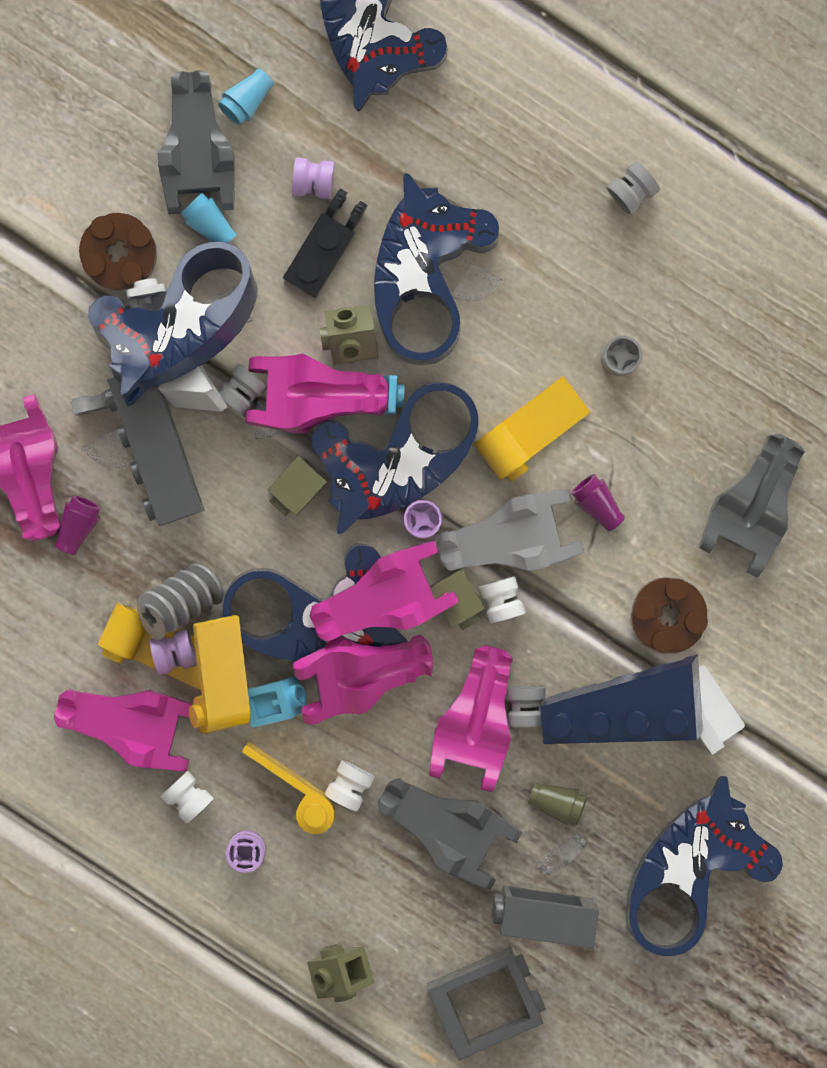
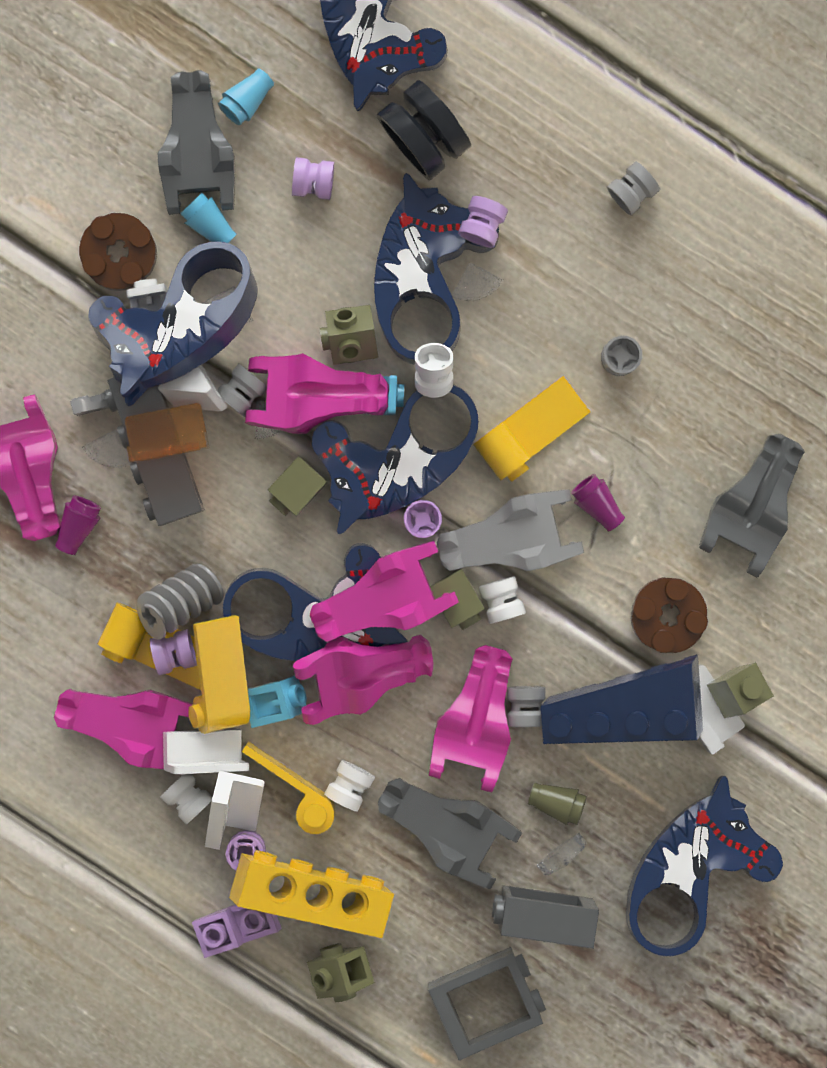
black hinge [283,188,368,299] -> none
none -> clear orange panel [125,403,210,463]
none -> white panel [163,729,249,774]
none -> lavender slope [192,904,282,958]
none -> white panel [205,771,265,850]
none -> yellow brick [229,850,394,938]
none -> black wheel [377,80,472,181]
none -> white wheel [415,343,453,398]
none -> lavender wheel [458,196,508,248]
none -> olive brick [707,662,774,718]

